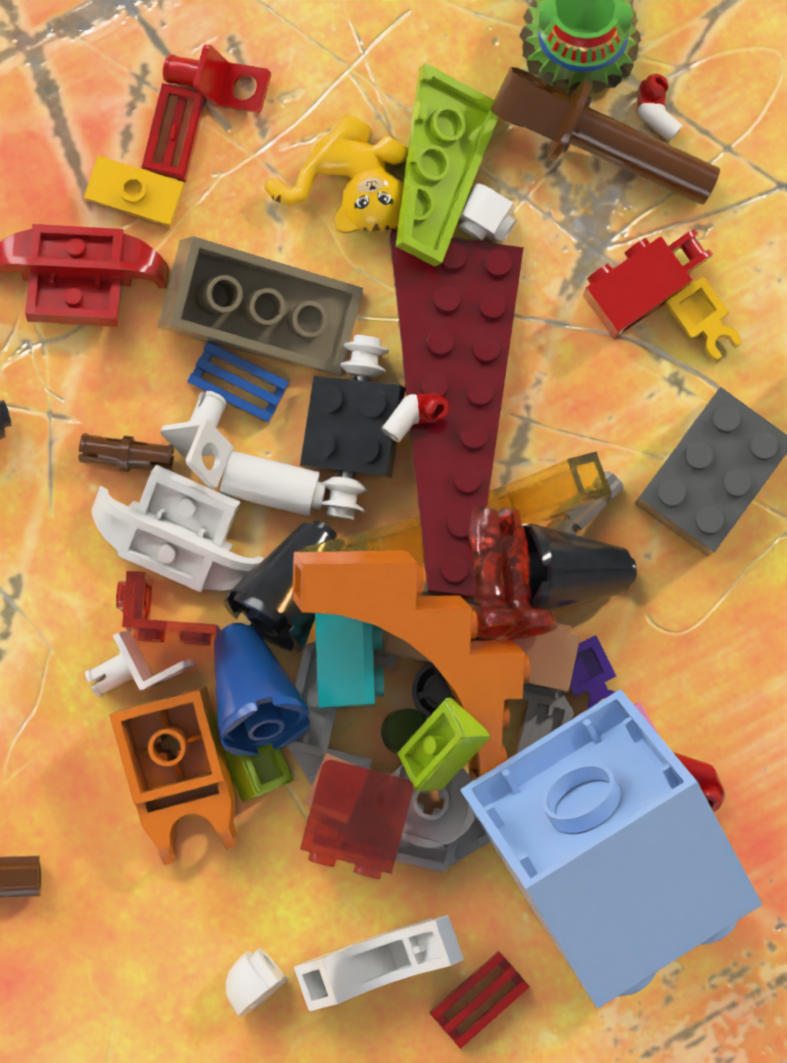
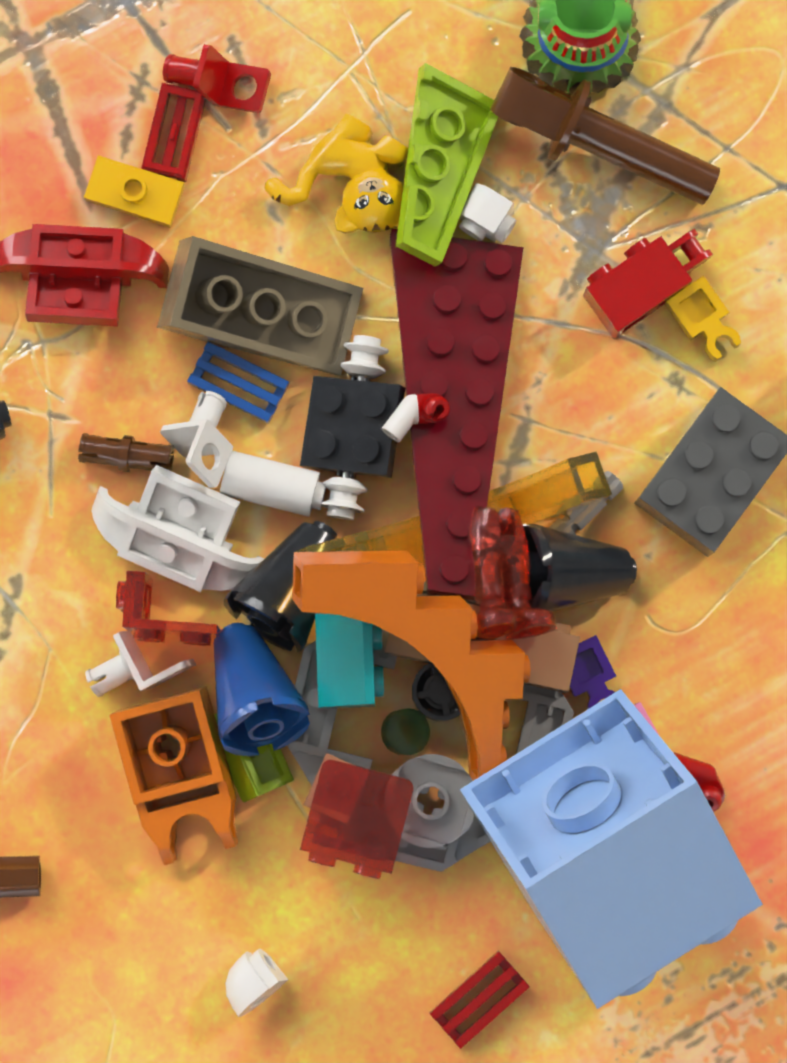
white arch [294,915,464,1011] -> none
lime slope [397,698,491,792] -> none
arm [637,73,683,143] -> none

